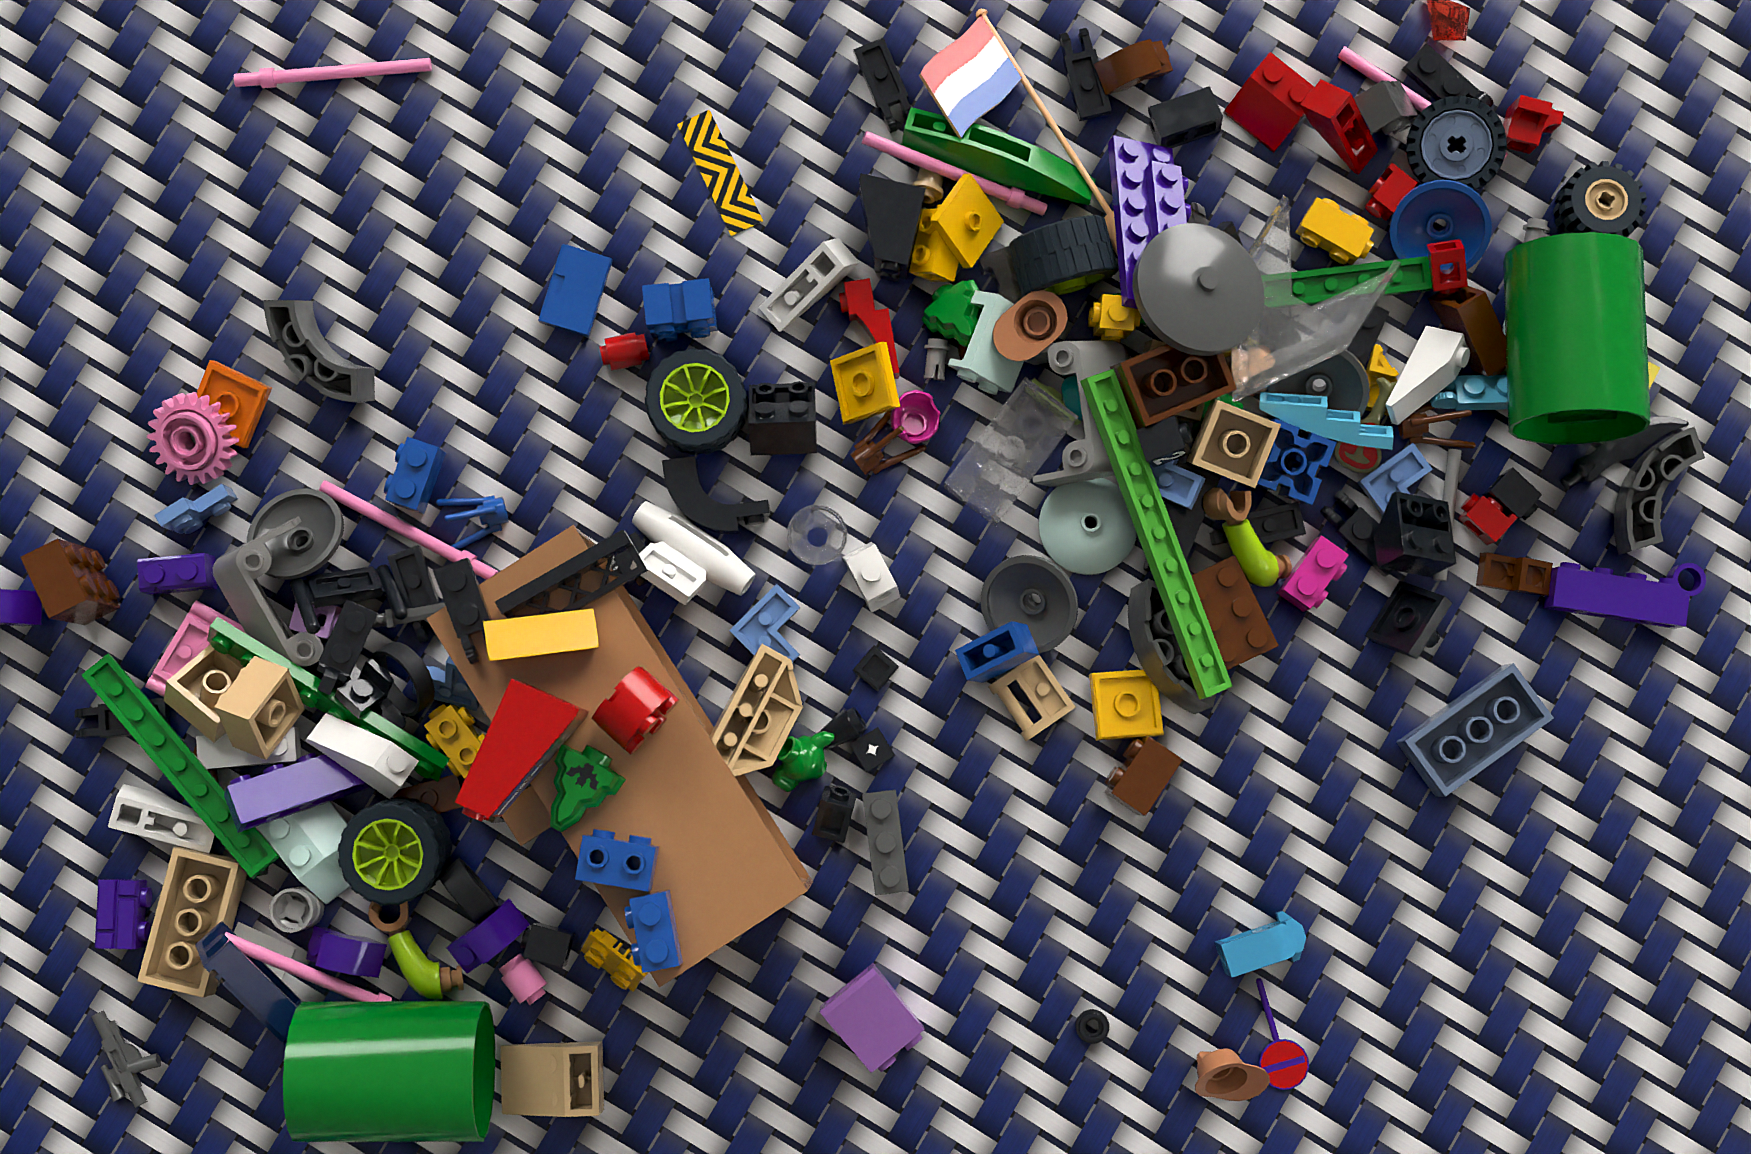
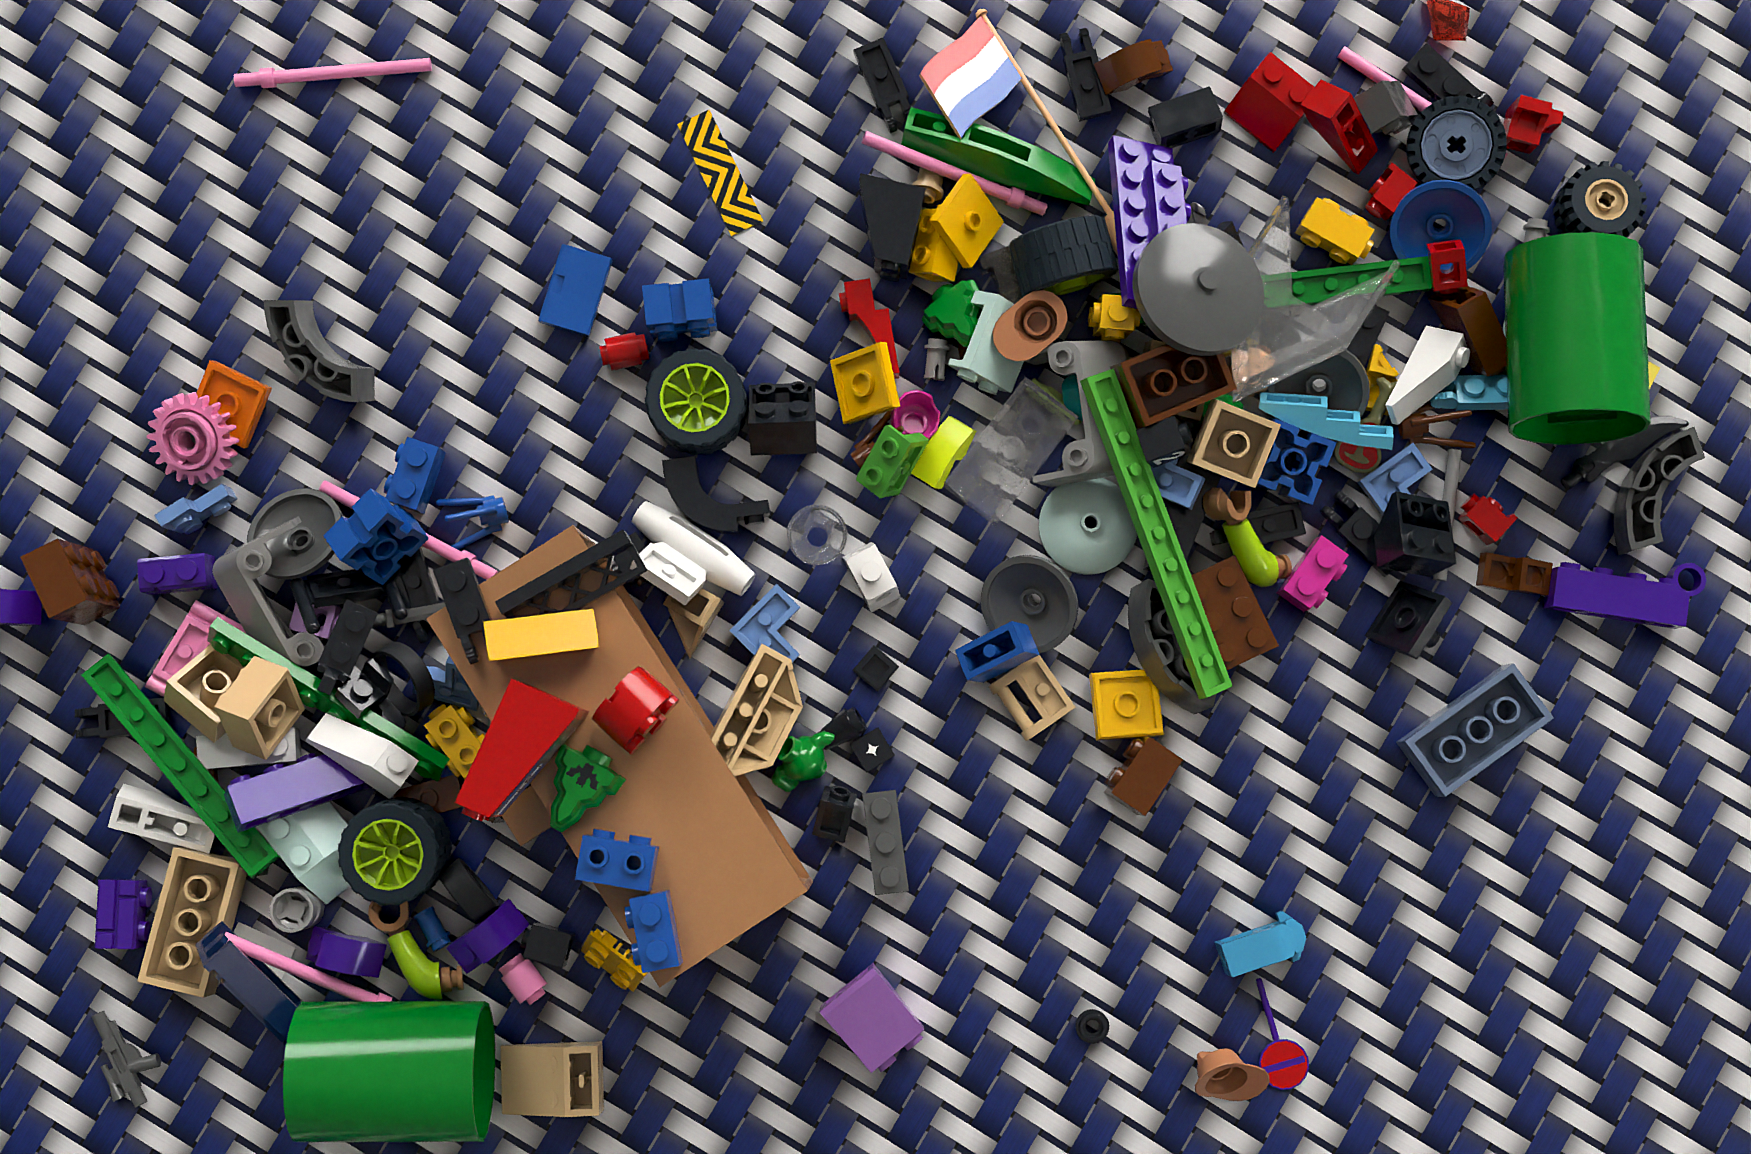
white slope [758,238,859,332] -> none
black brick [1482,467,1542,520] -> none
none -> blue brick [323,488,429,585]
none -> blue pin [414,906,451,952]
none -> tan slope [663,588,724,659]
none -> bright green bracket [856,425,929,498]
none -> neon yellow slope [911,416,977,489]

